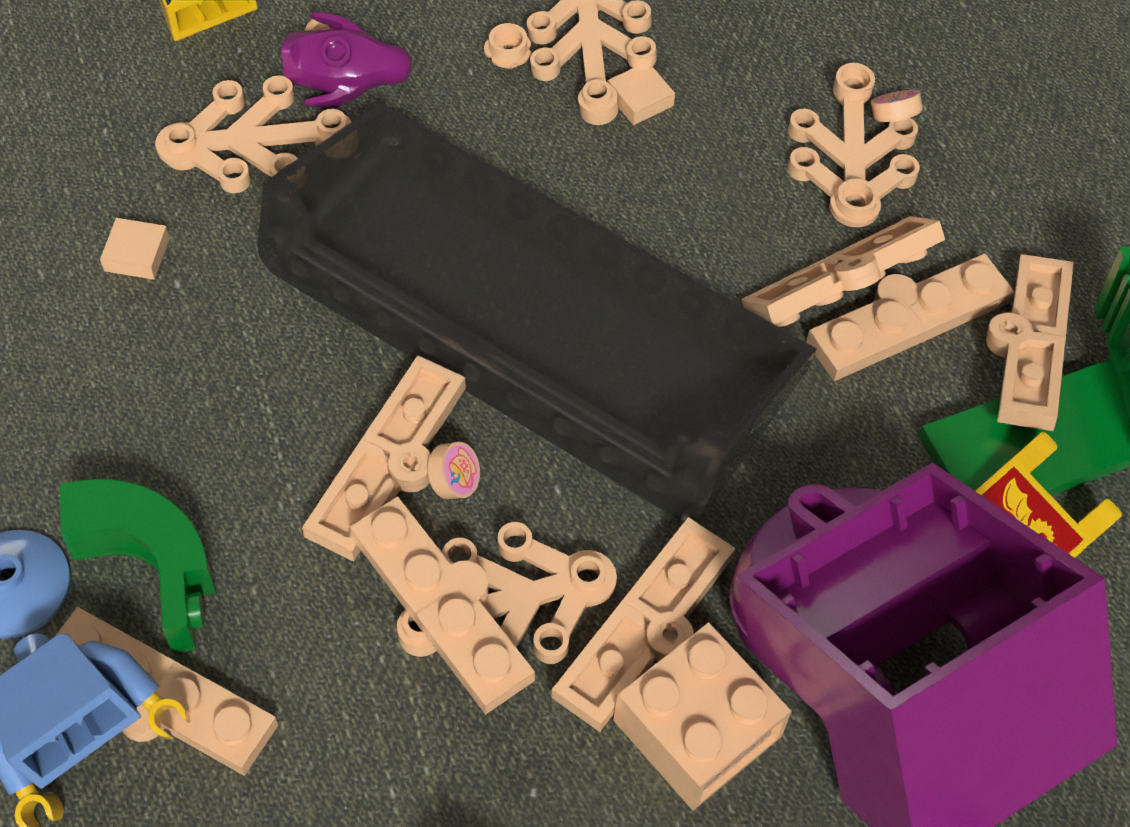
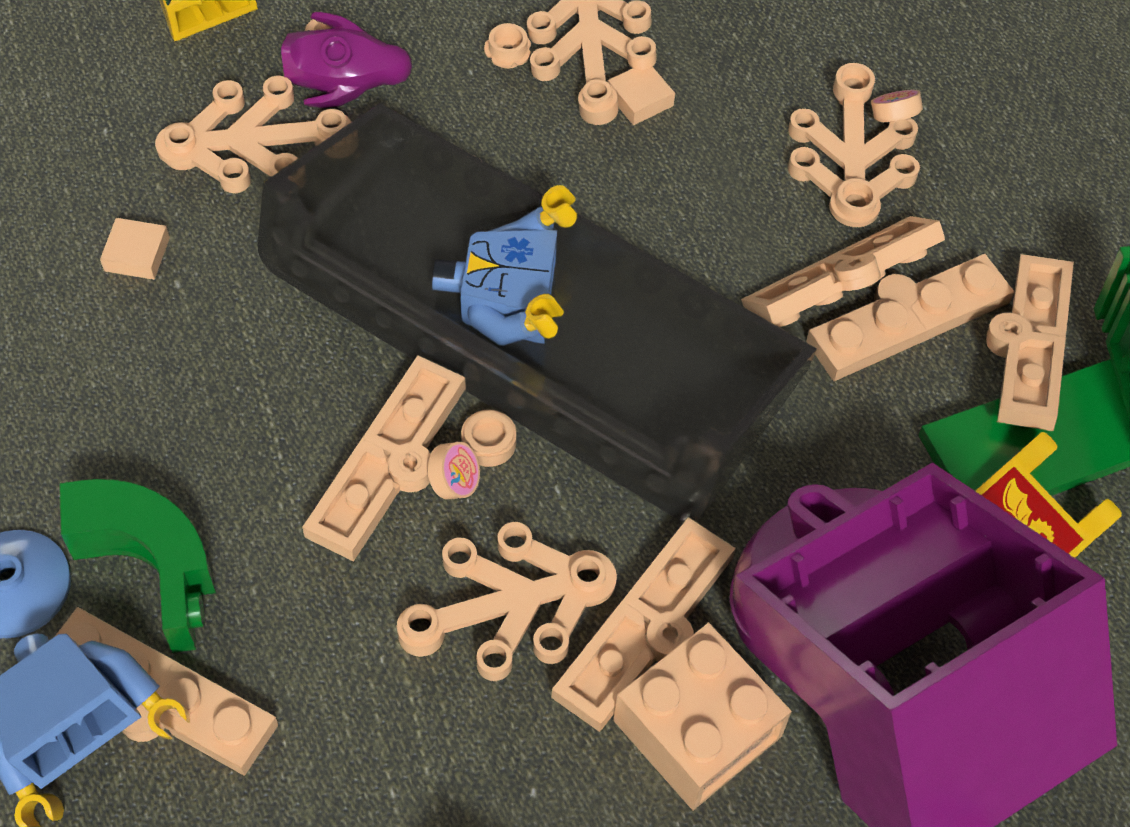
light nougat hinge [349,496,535,715] -> none
none -> medium blue torso [432,185,577,346]
none -> light nougat tile [461,409,516,467]

